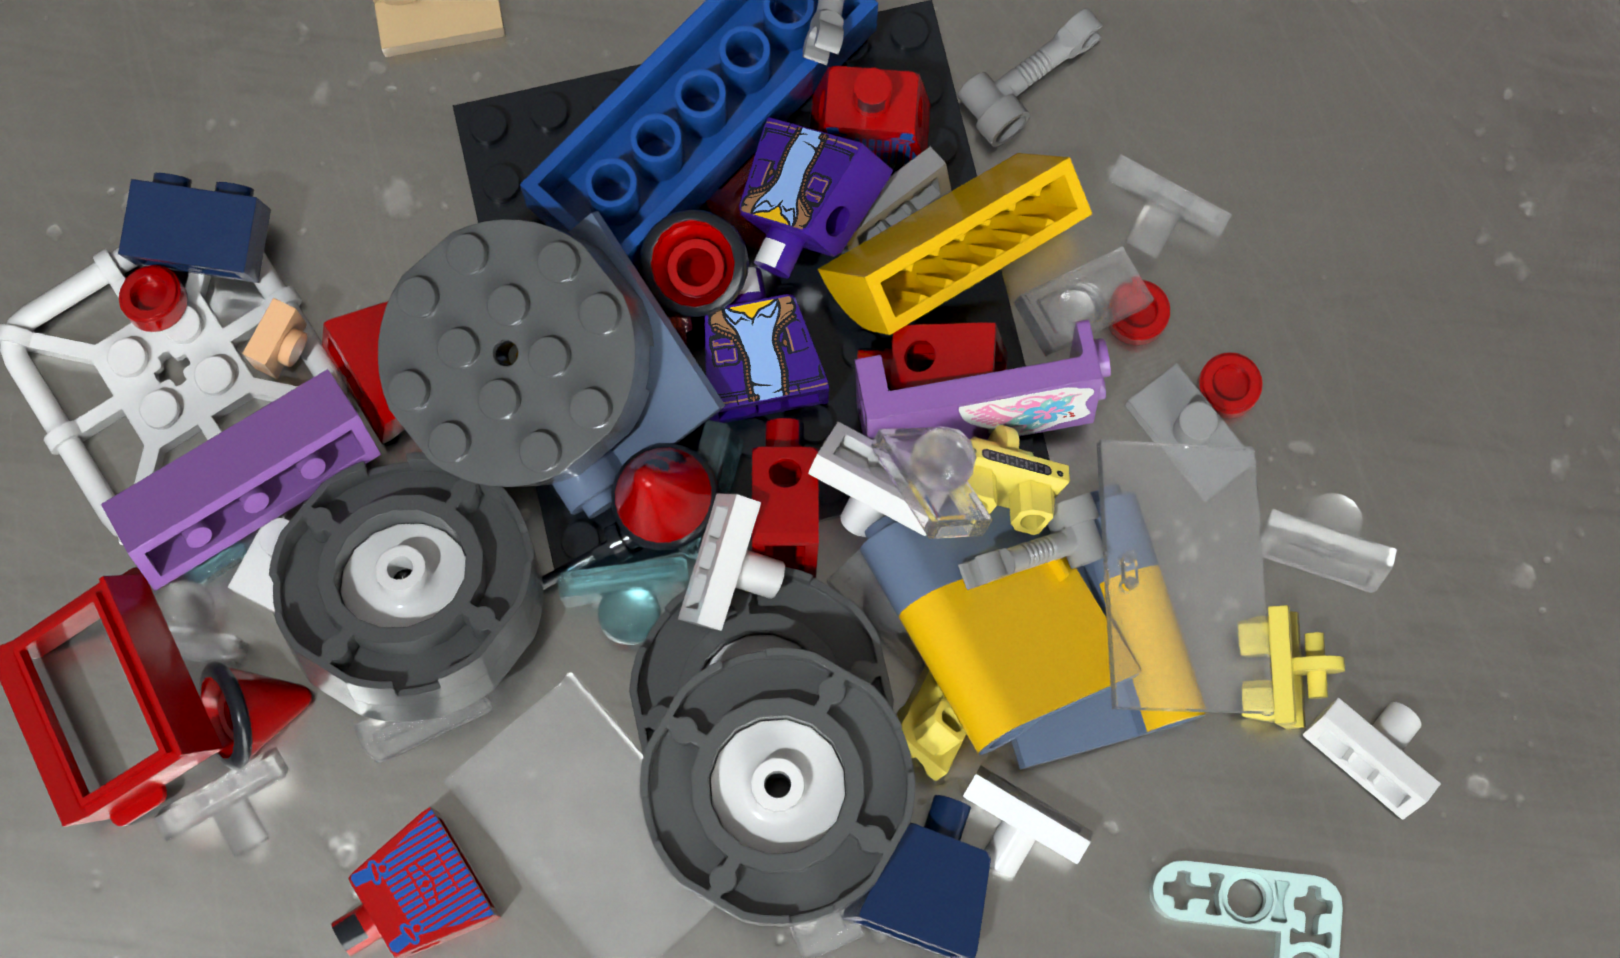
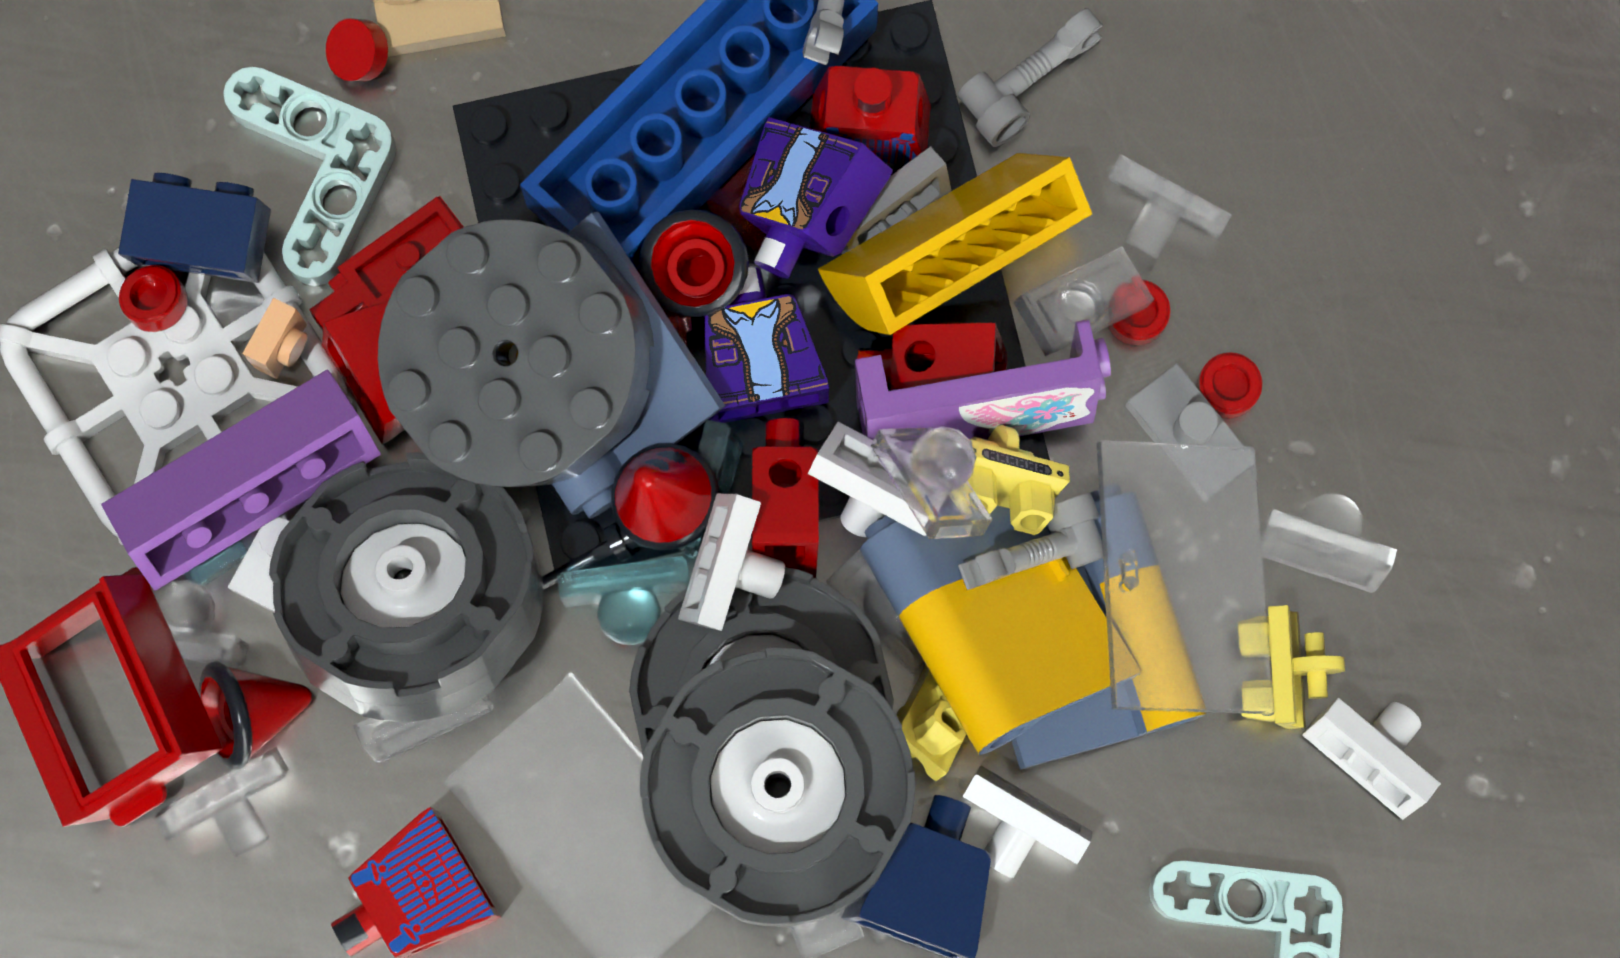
none -> light aqua beam [223,67,396,286]
none -> red hinge [309,196,464,331]
none -> red tile [326,18,388,82]

